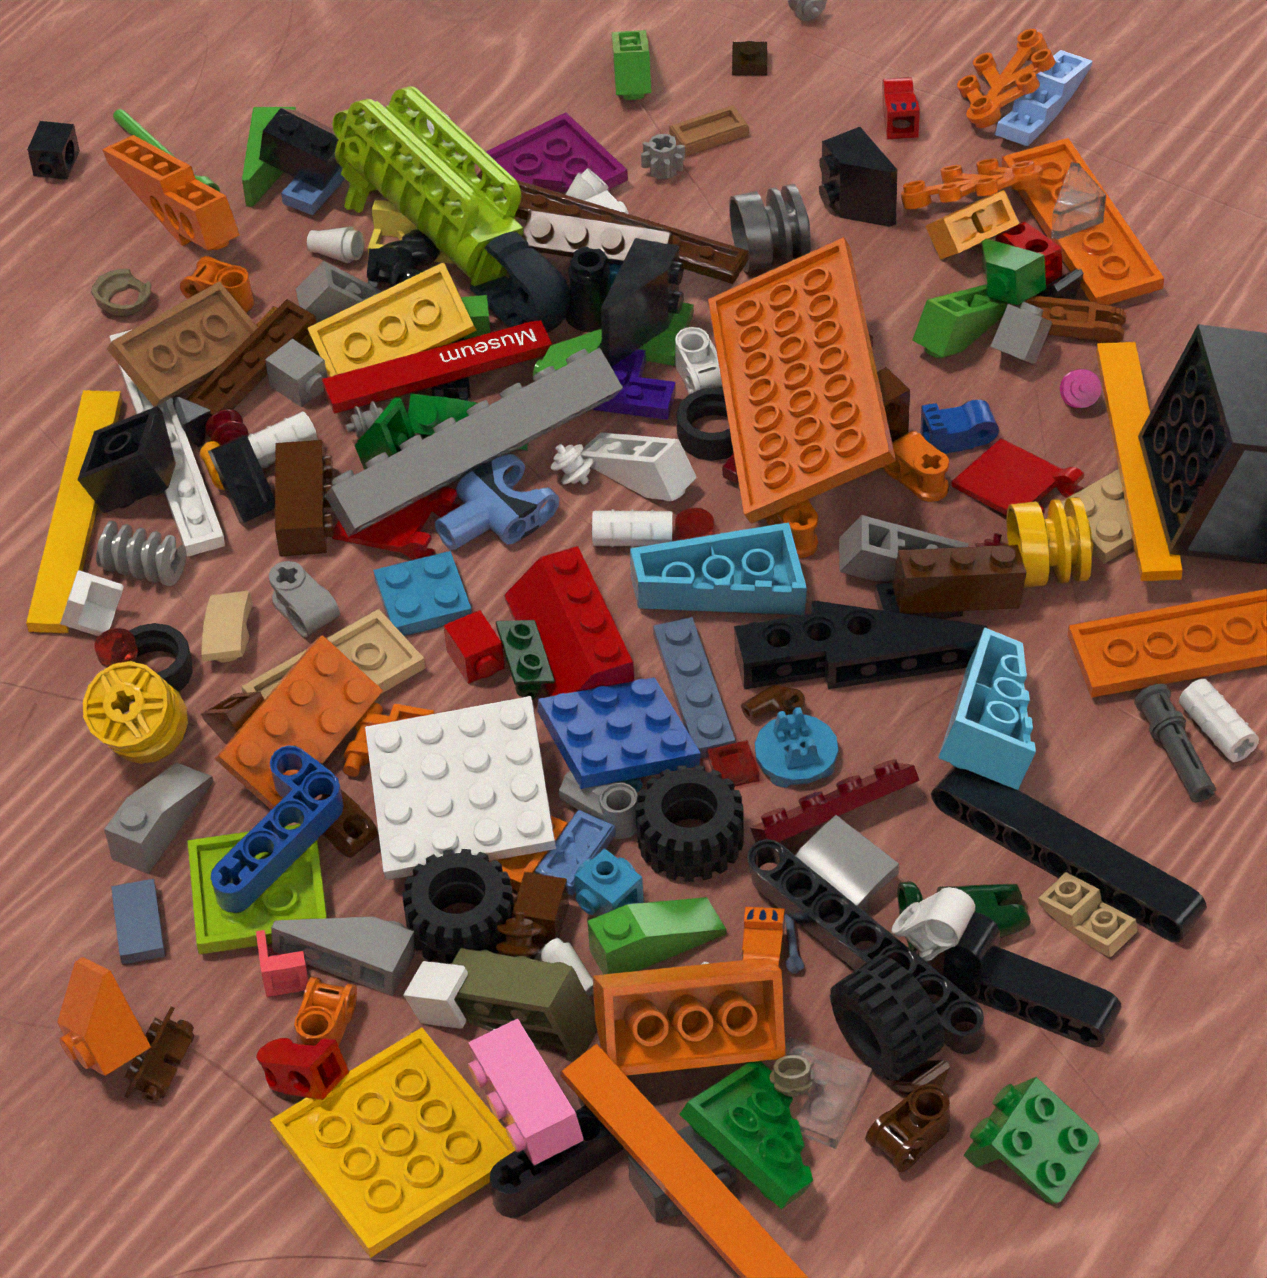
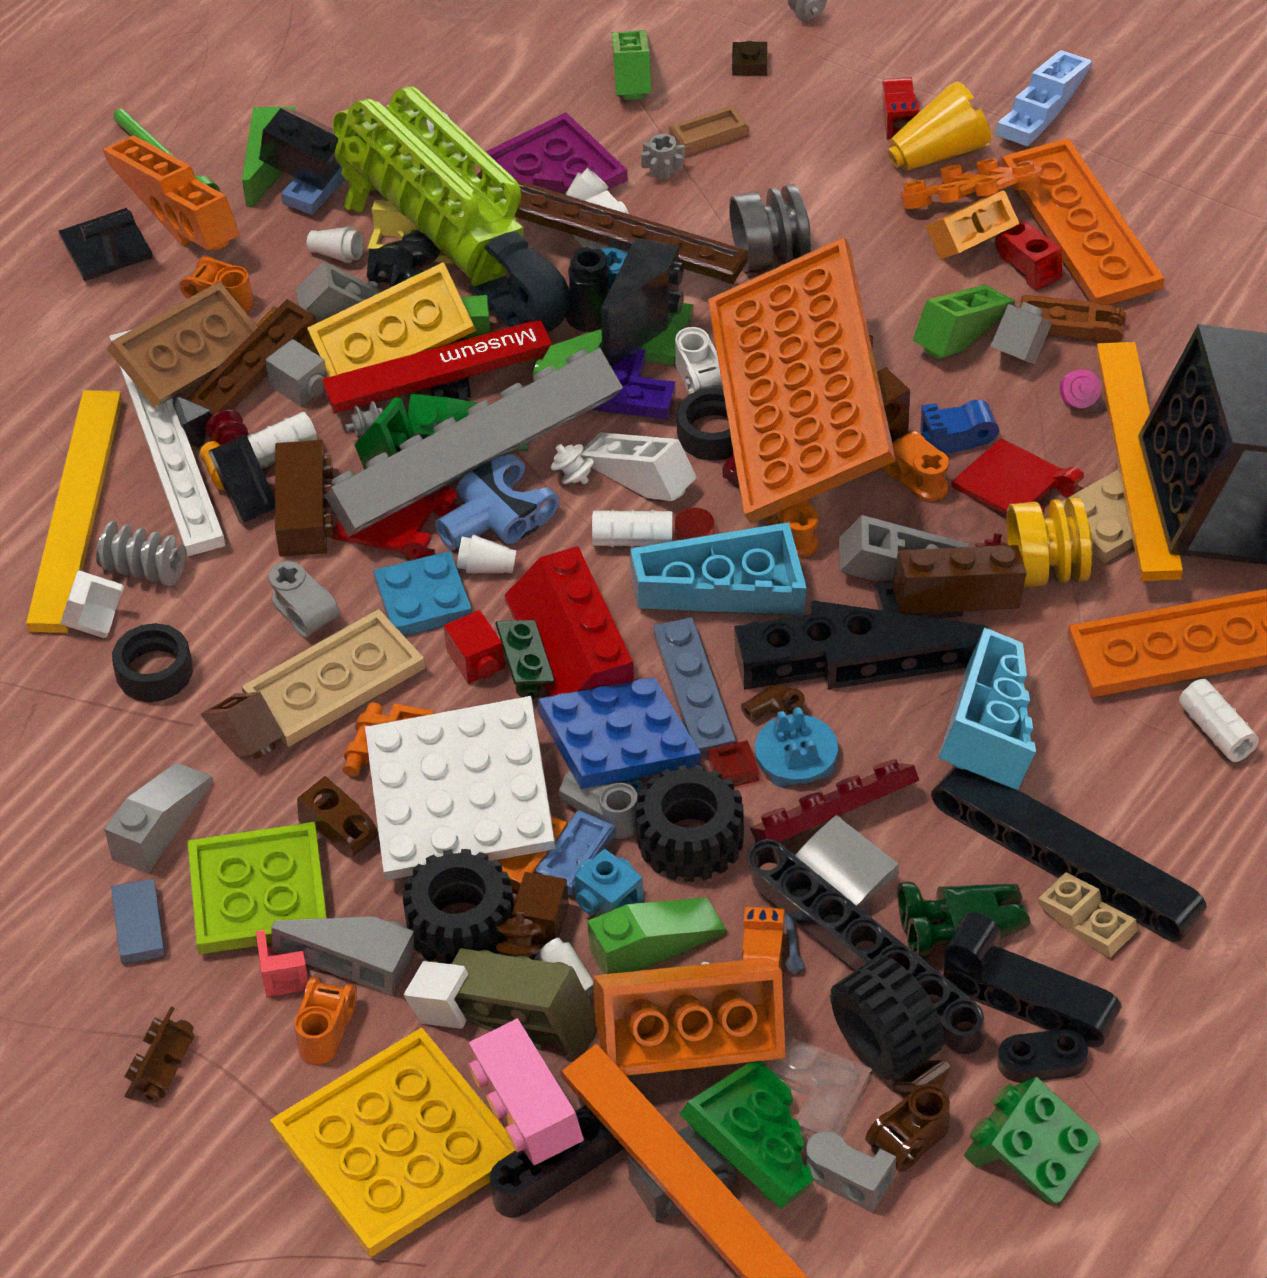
black brick [27,121,80,180] -> none
orange slope [57,957,151,1076] -> none
black slope [77,406,176,513] -> none
yellow wheel [83,661,188,764] -> none
dark tan piece [91,269,151,317] -> none
clear red tile [94,628,138,667] -> none
tan slope [201,591,253,663] -> none
blue beam [211,745,344,913] -> none
orange plate [214,635,383,810] -> none
red leg [256,1038,349,1100] -> none
plate [522,210,673,266] -> none
dark tan plate [770,1055,815,1097] -> none
black slope [819,127,898,227] -> none
white piece [892,887,975,962] -> none
orange plant [957,29,1056,128] -> none
green slope [981,239,1046,305] -> none
black slope [1036,268,1084,300] -> none
clear slope [1051,162,1106,239] -> none
dark grey pin [1134,684,1216,803] -> none
none -> black plate [58,208,153,281]
none -> white cone [457,535,516,574]
none -> light grey leg [806,1131,896,1213]
none -> yellow cone [887,81,992,171]
none -> black plate [997,1029,1088,1082]

